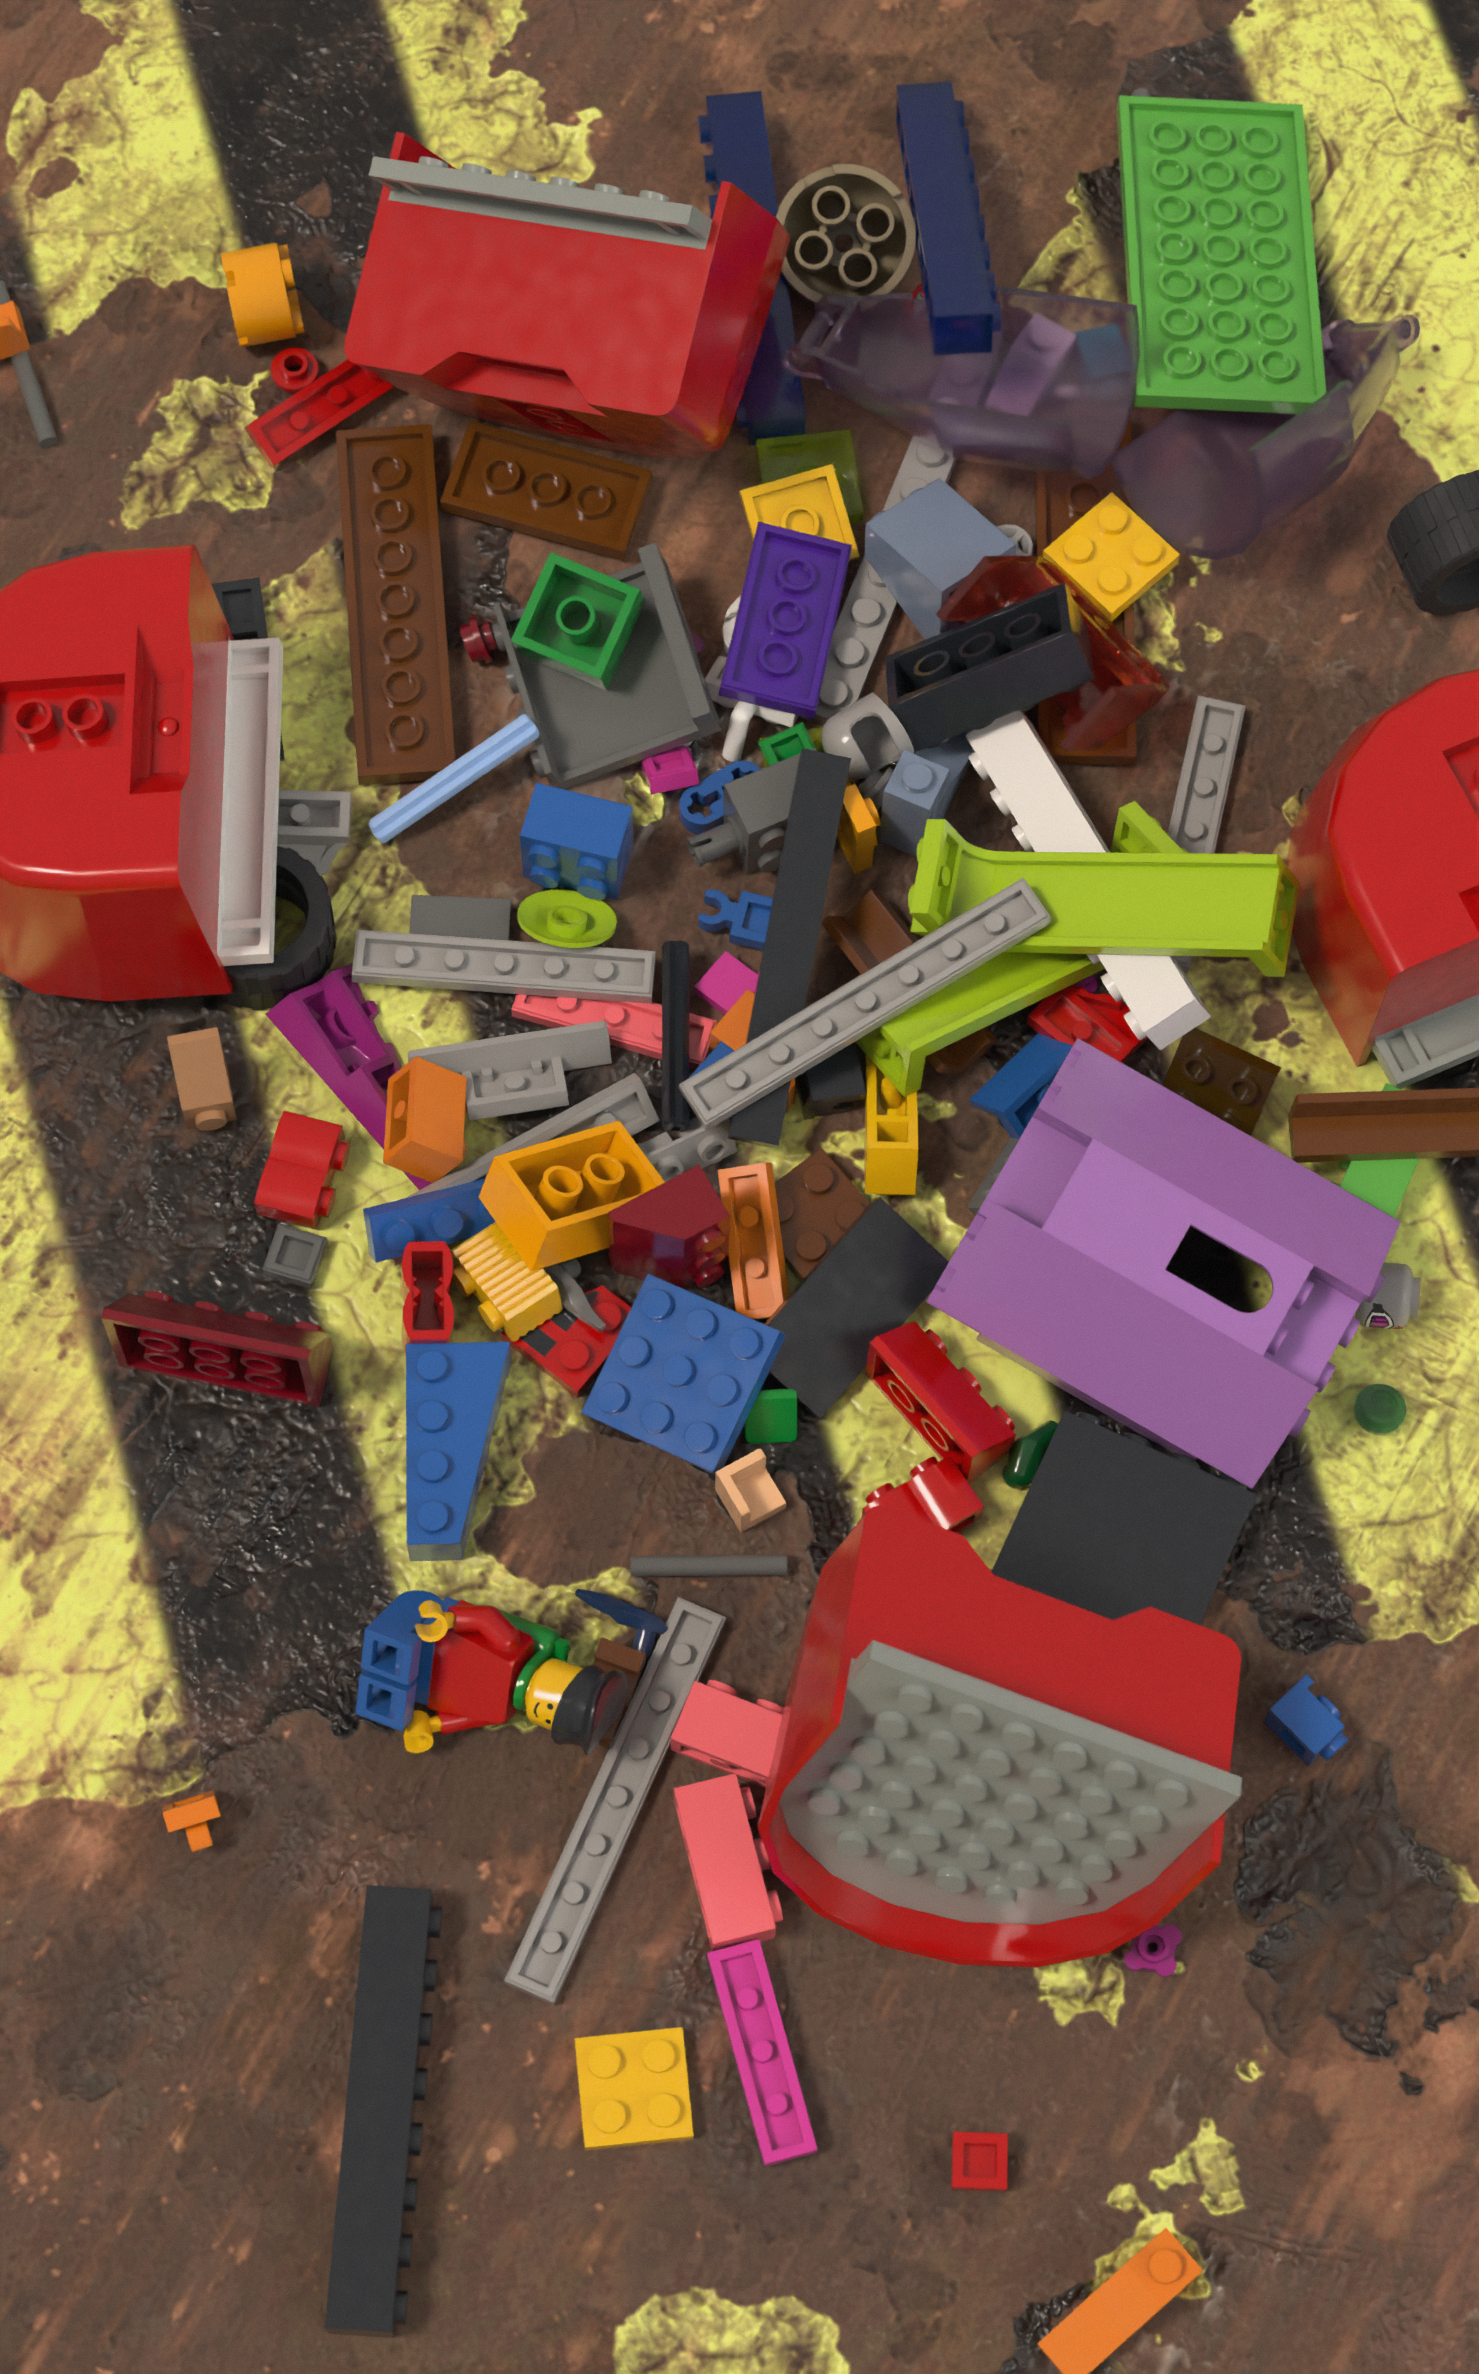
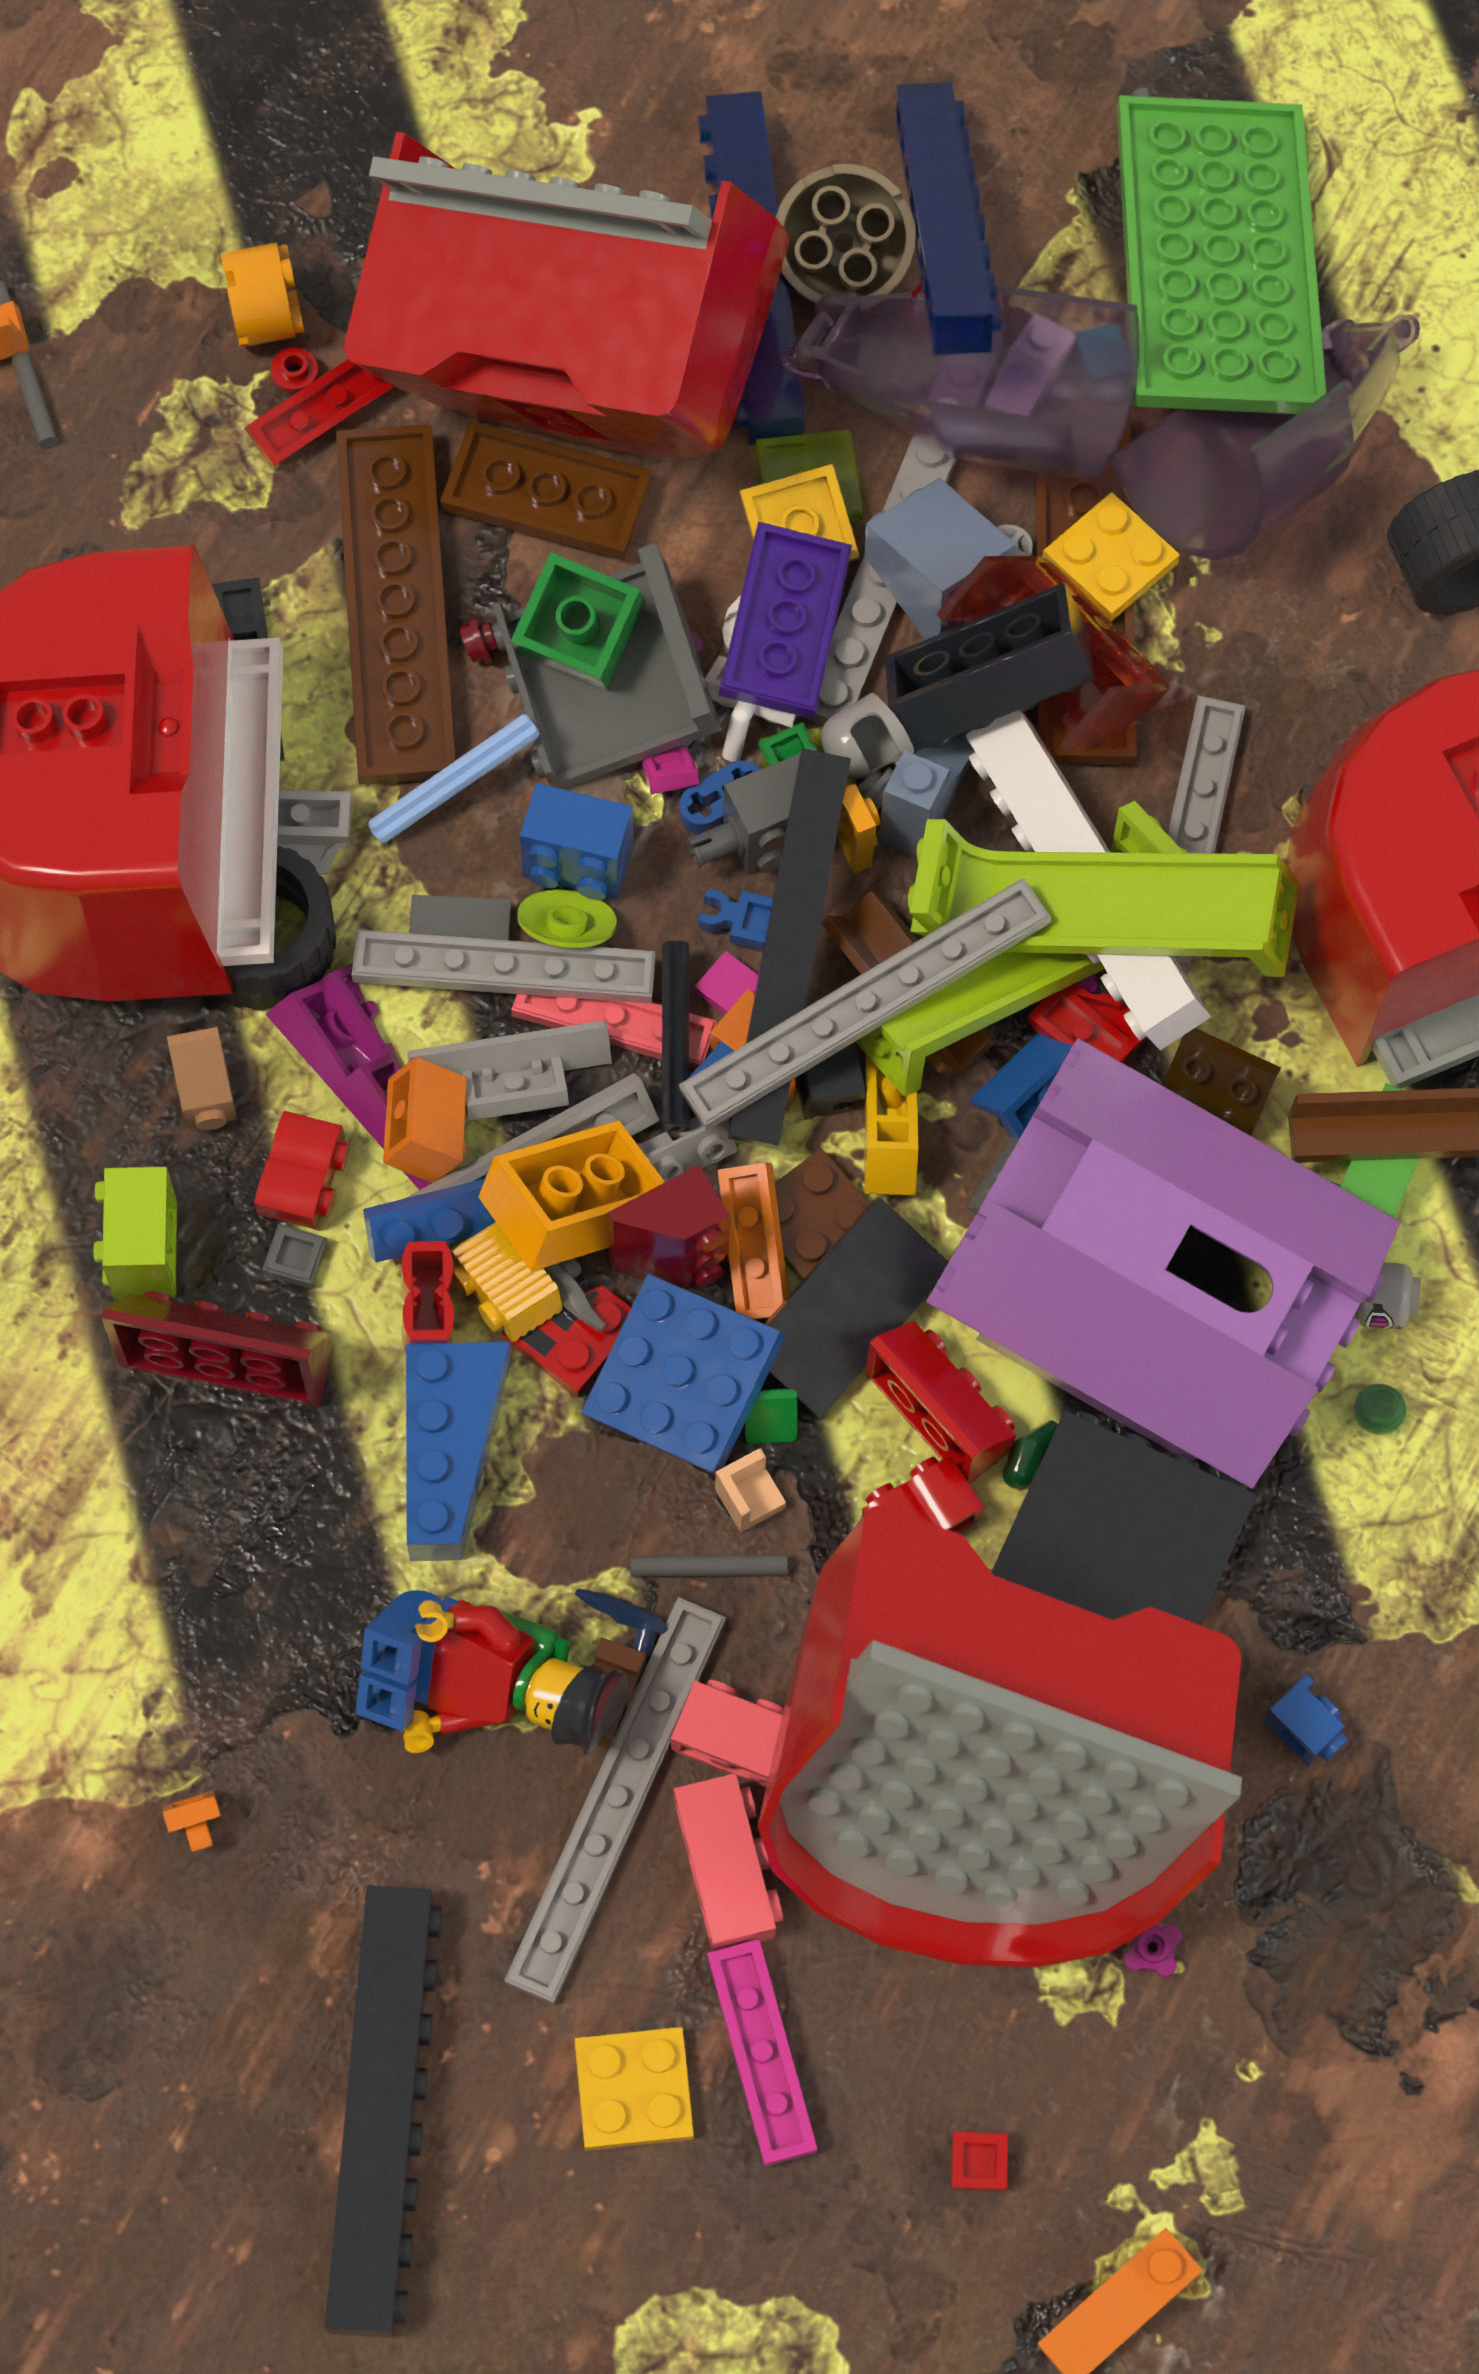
none -> lime container [93,1167,177,1299]

